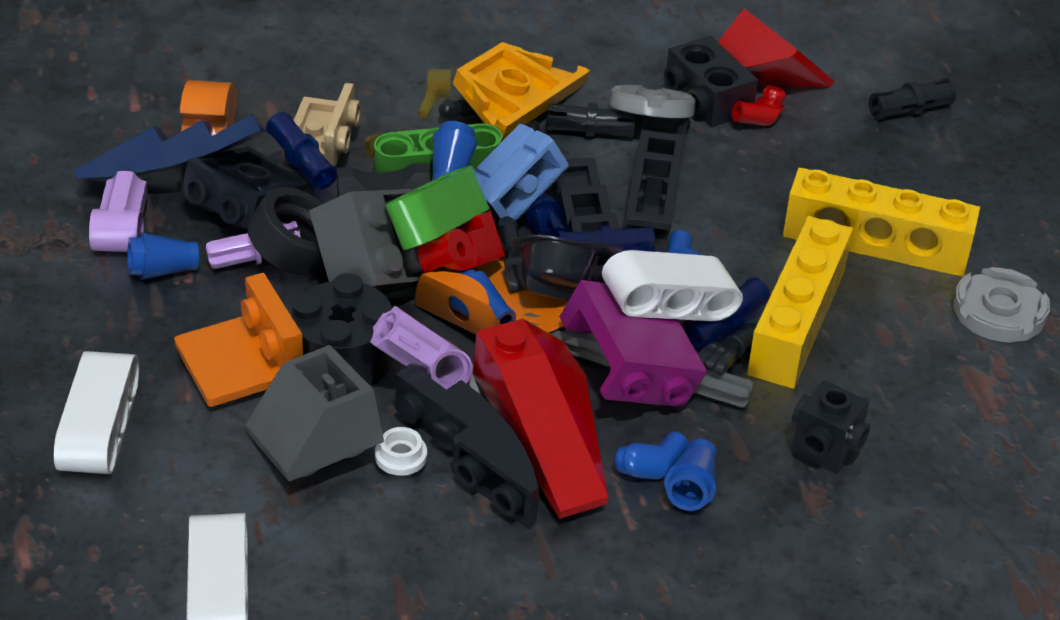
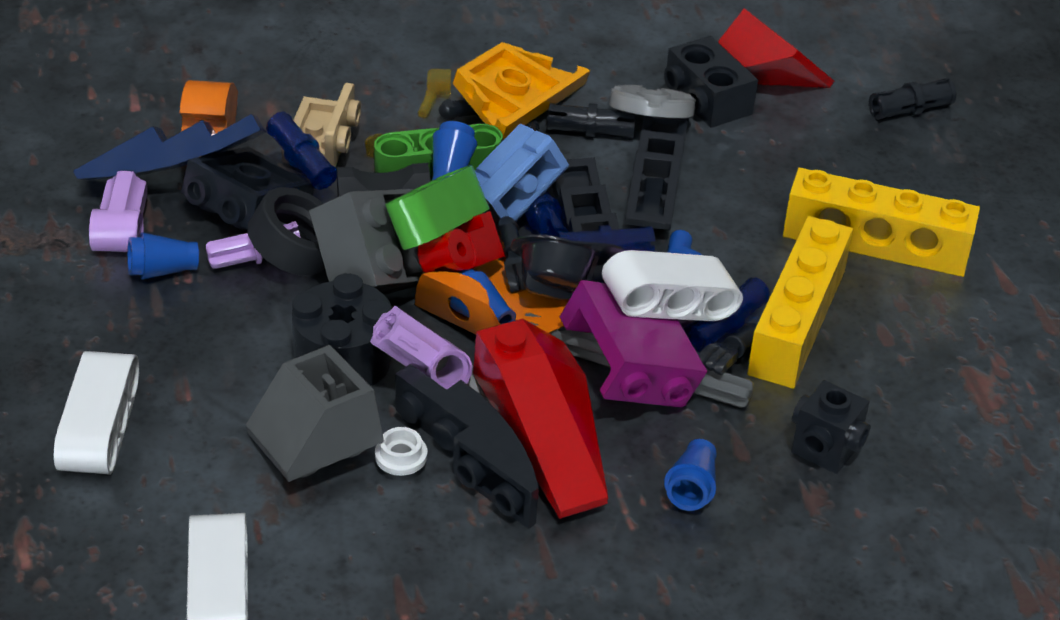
orange bracket [174,272,303,407] -> none
blue arm [614,431,689,480] -> none
red arm [732,85,786,126] -> none
light grey tile [953,267,1050,343] -> none

